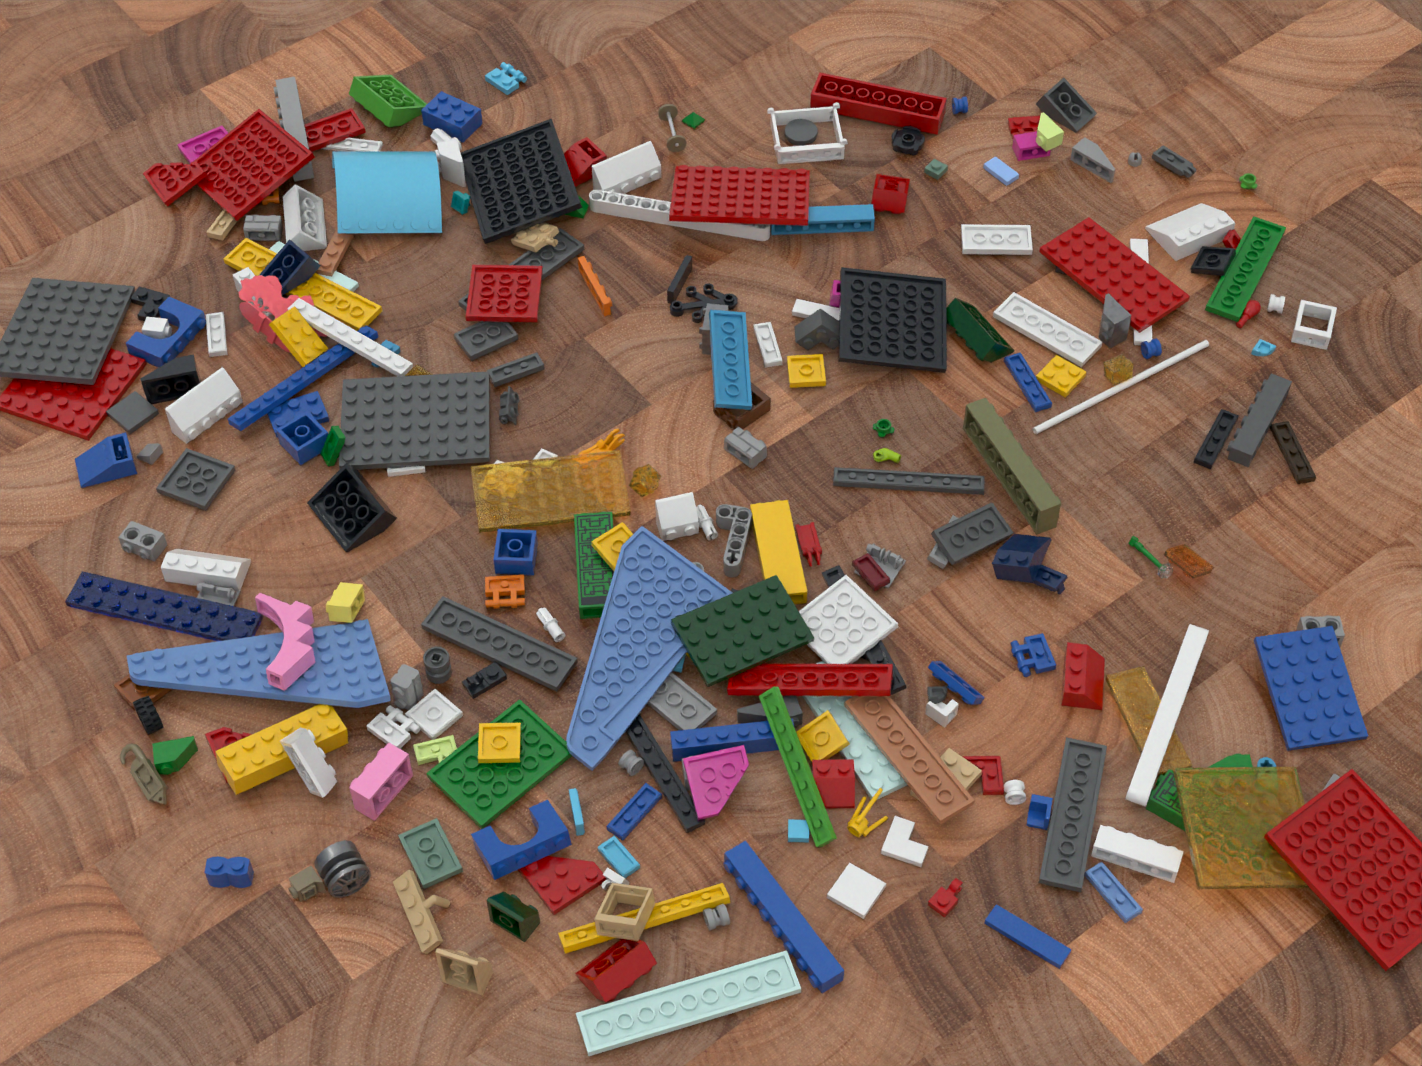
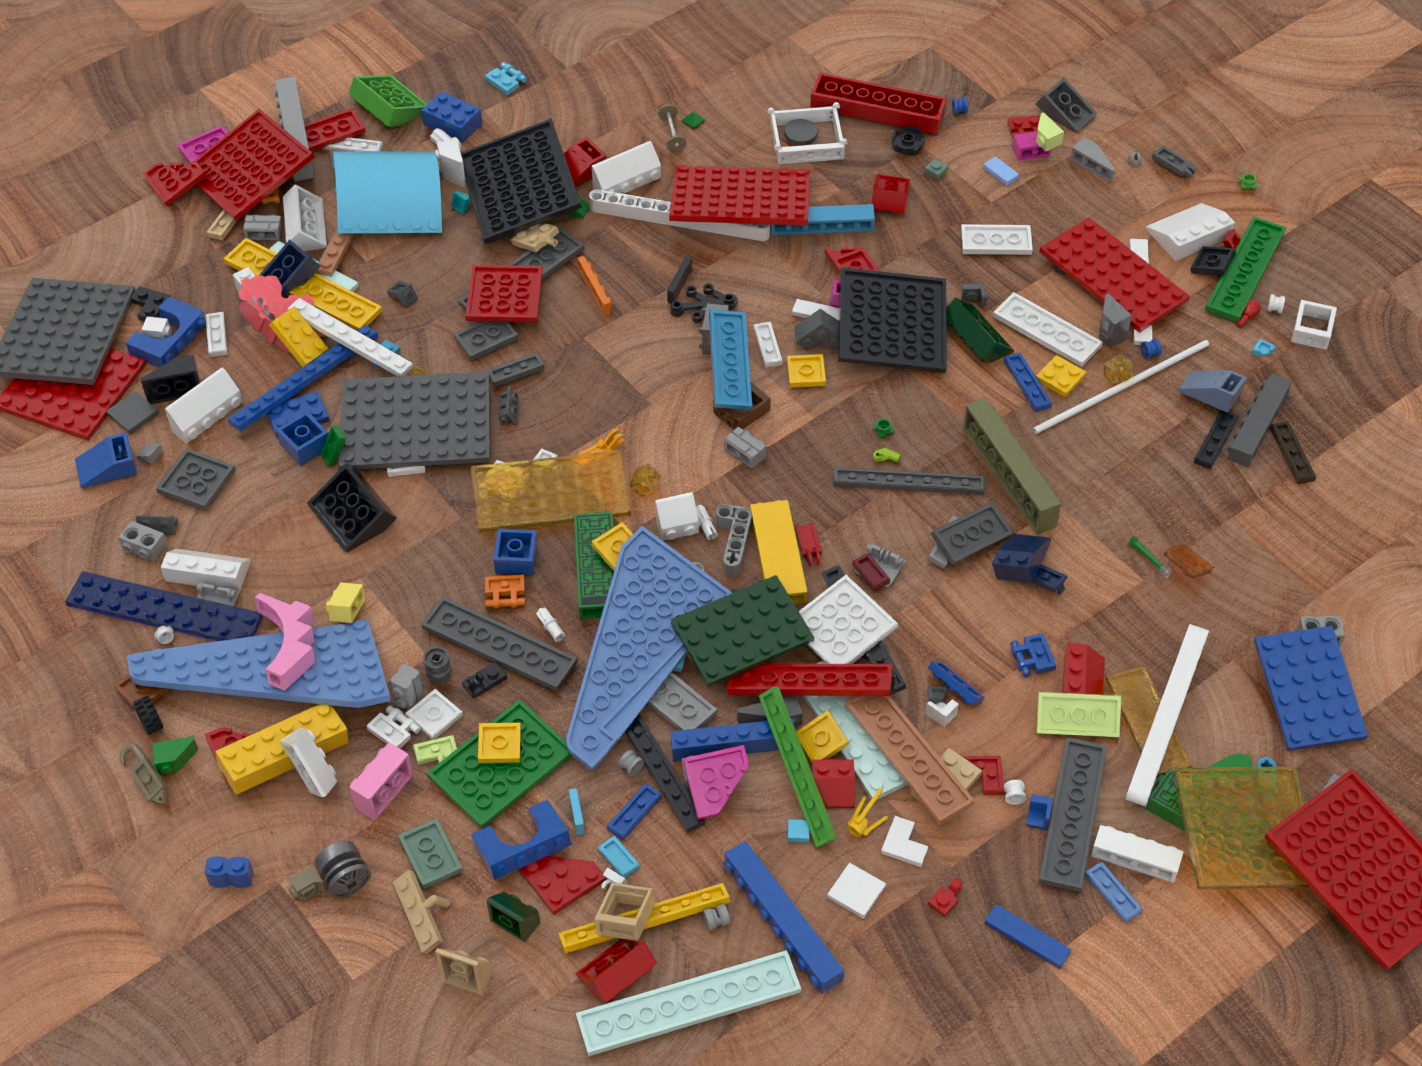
none -> dark grey hinge [136,514,178,535]
none -> white plate [154,626,174,644]
none -> dark grey bracket [387,281,418,307]
none -> red wing [824,247,879,274]
none -> dark grey bracket [961,283,988,308]
none -> yellowish green plate [1036,692,1121,737]
none -> sand blue slope [1177,370,1247,413]

